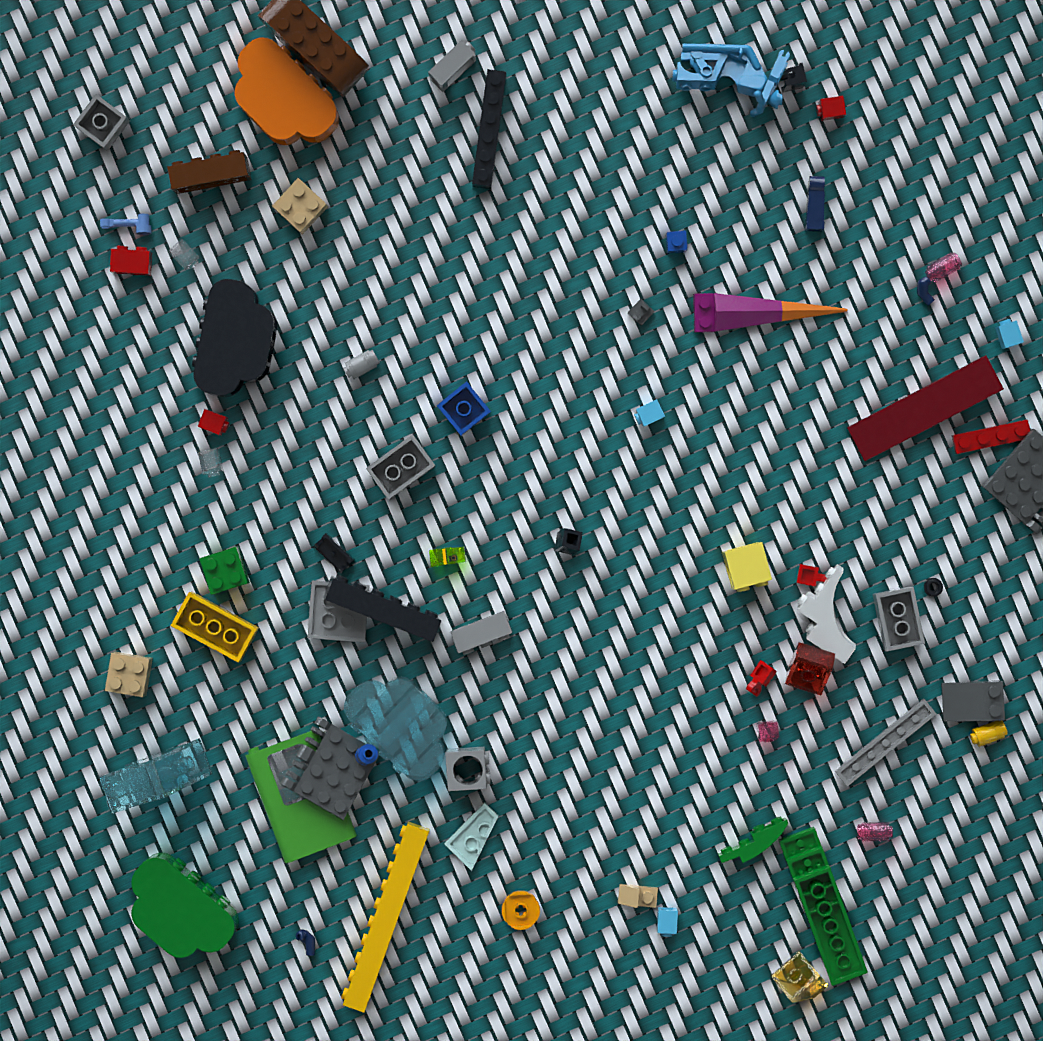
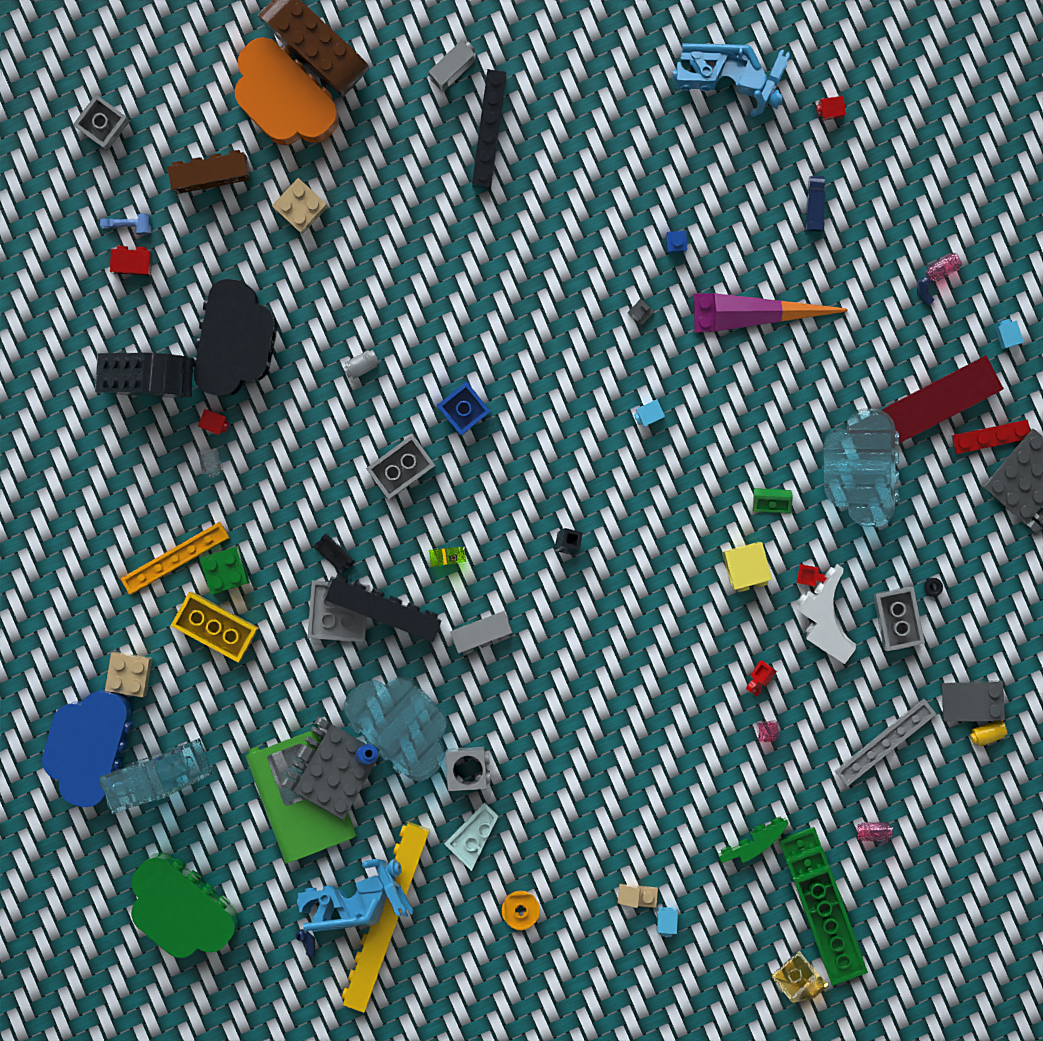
clear brick [168,239,200,270] -> none
black hinge [781,63,807,93] -> none
clear red brick [785,642,835,696] -> none
none -> blue brick [42,689,133,807]
none -> black brick [95,353,195,398]
none -> light orange tile [120,521,230,595]
none -> dark azure piece [297,859,414,932]
none -> green slope [753,488,793,514]
none -> clear light blue brick [823,408,899,527]

